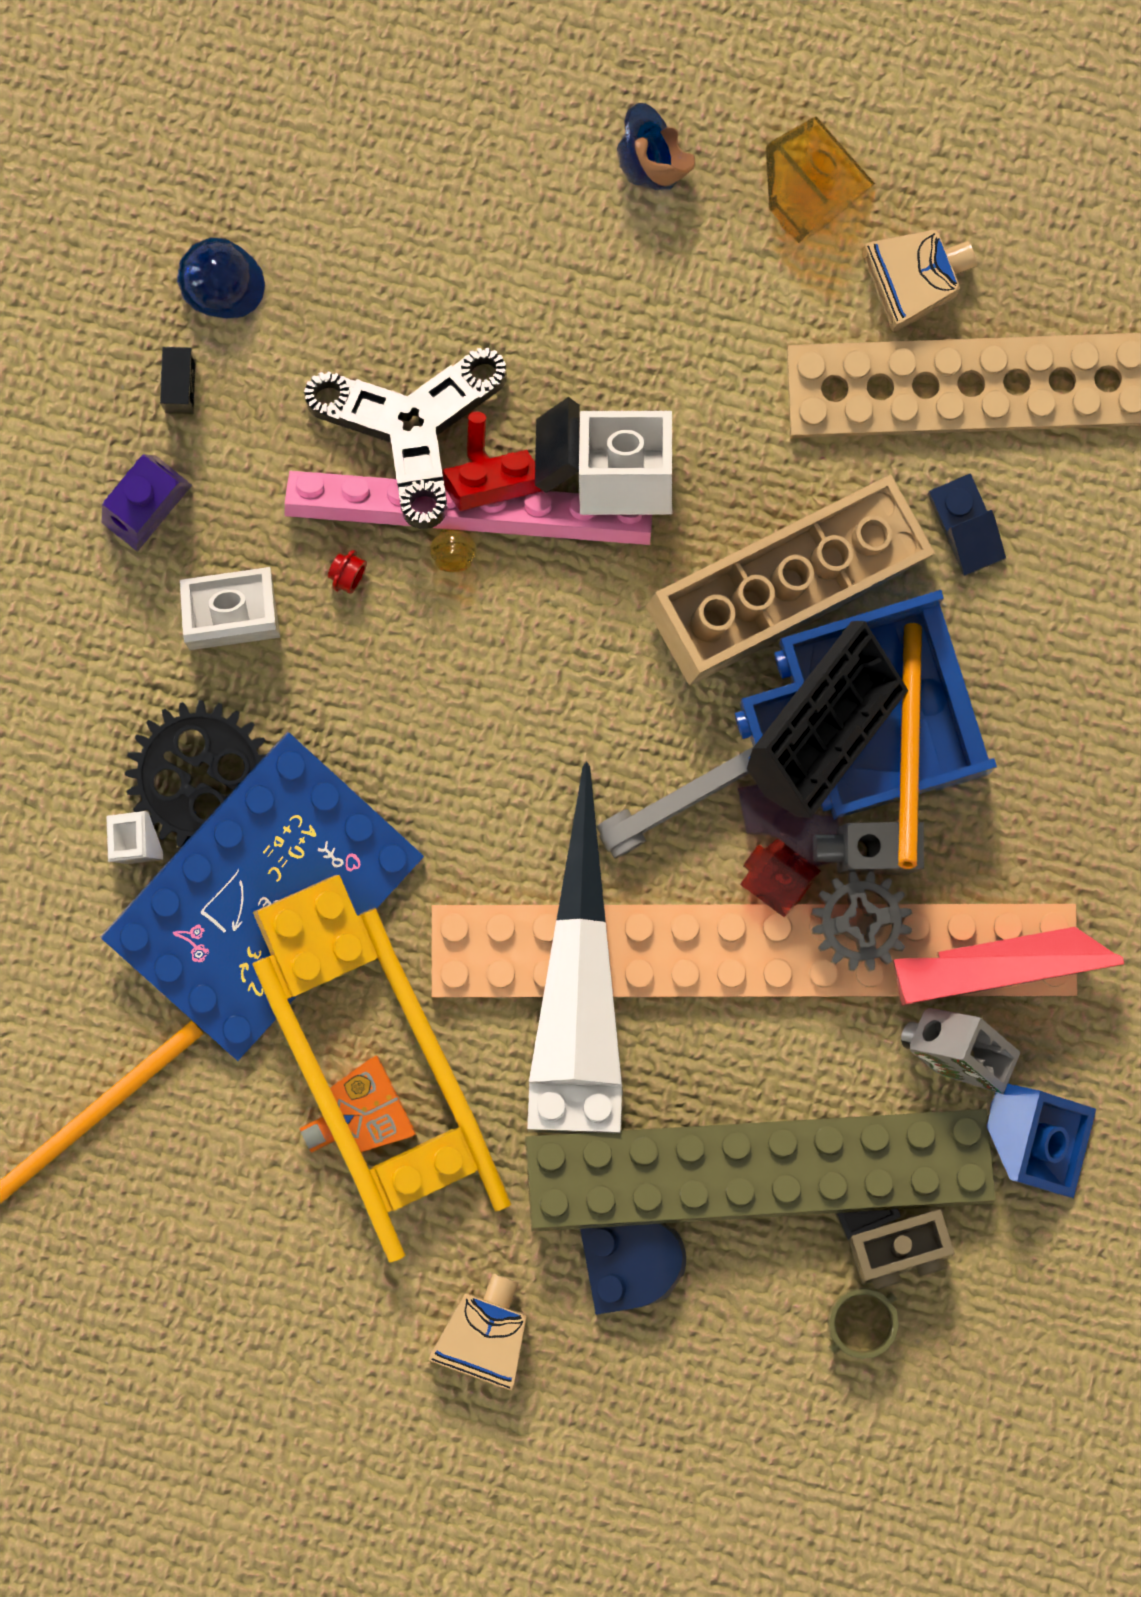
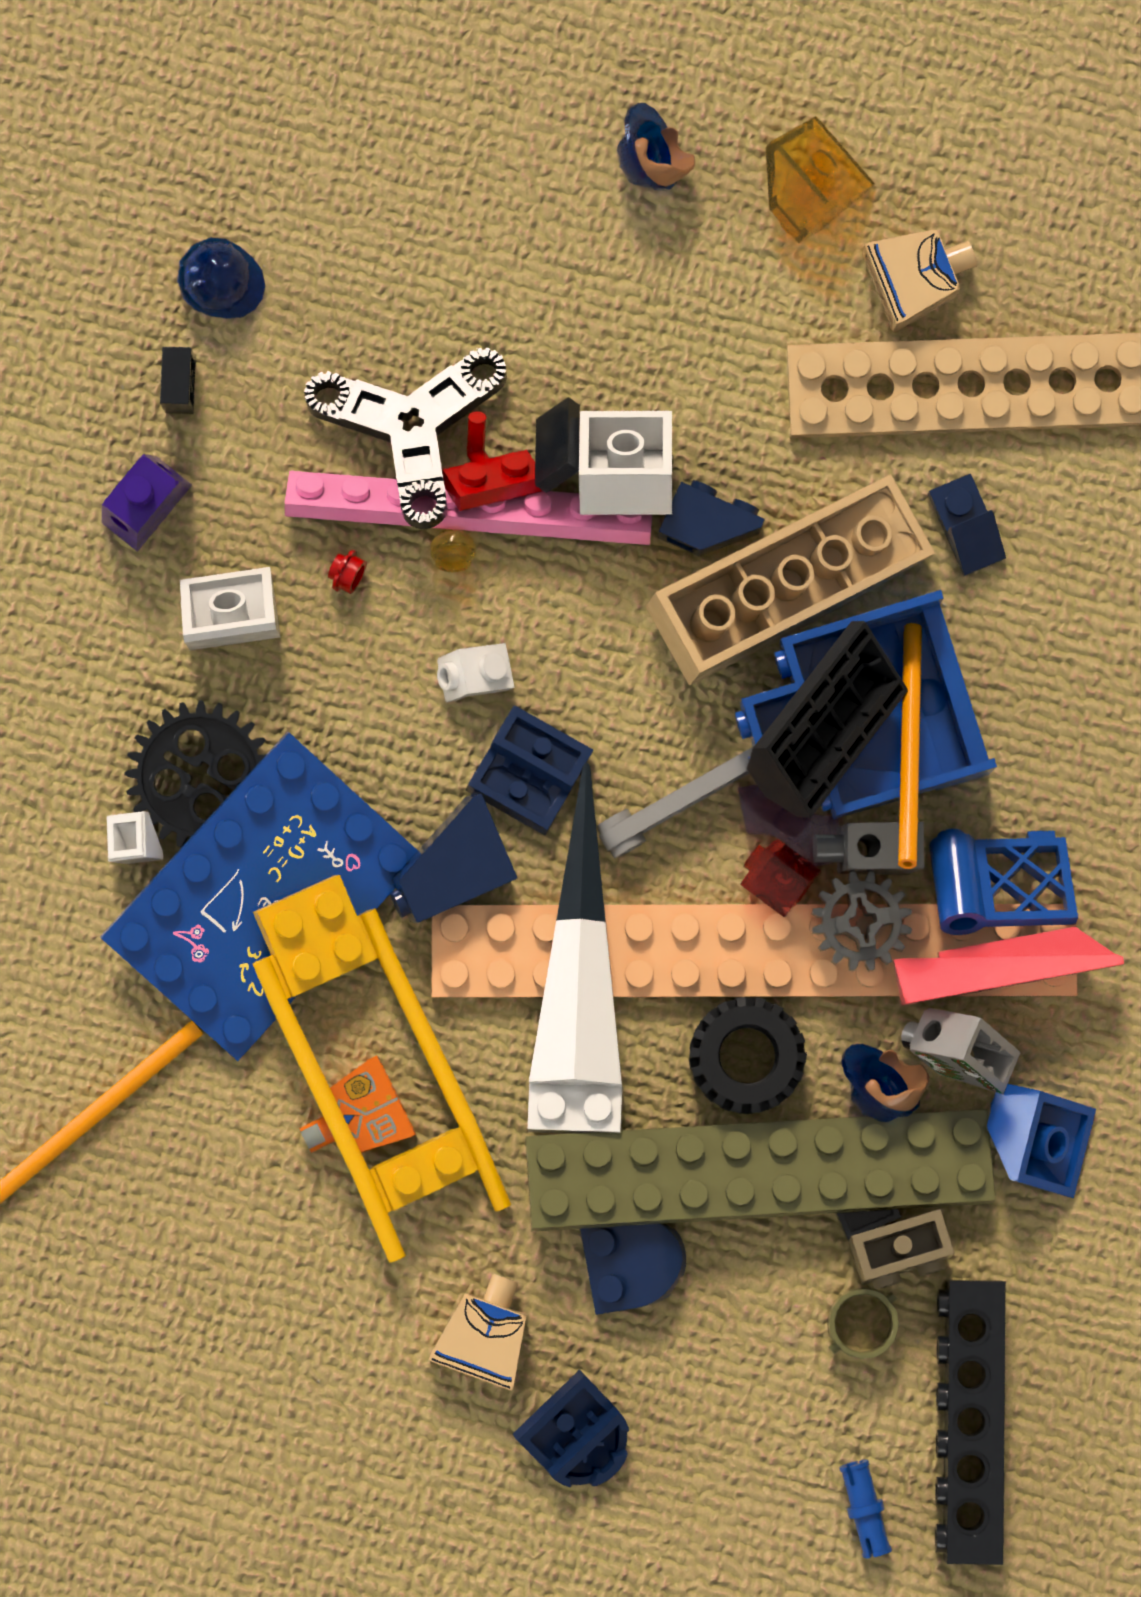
none -> dark blue slope [390,793,518,923]
none -> white bracket [437,643,515,702]
none -> dark blue slope [466,705,594,836]
none -> dark blue slope [513,1369,629,1487]
none -> dark blue slope [658,480,765,557]
none -> black tyre [689,997,807,1114]
none -> blue pin [839,1459,892,1559]
none -> clear blue piece [841,1044,929,1122]
none -> blue piece [929,829,1078,935]
none -> black brick [935,1280,1006,1565]

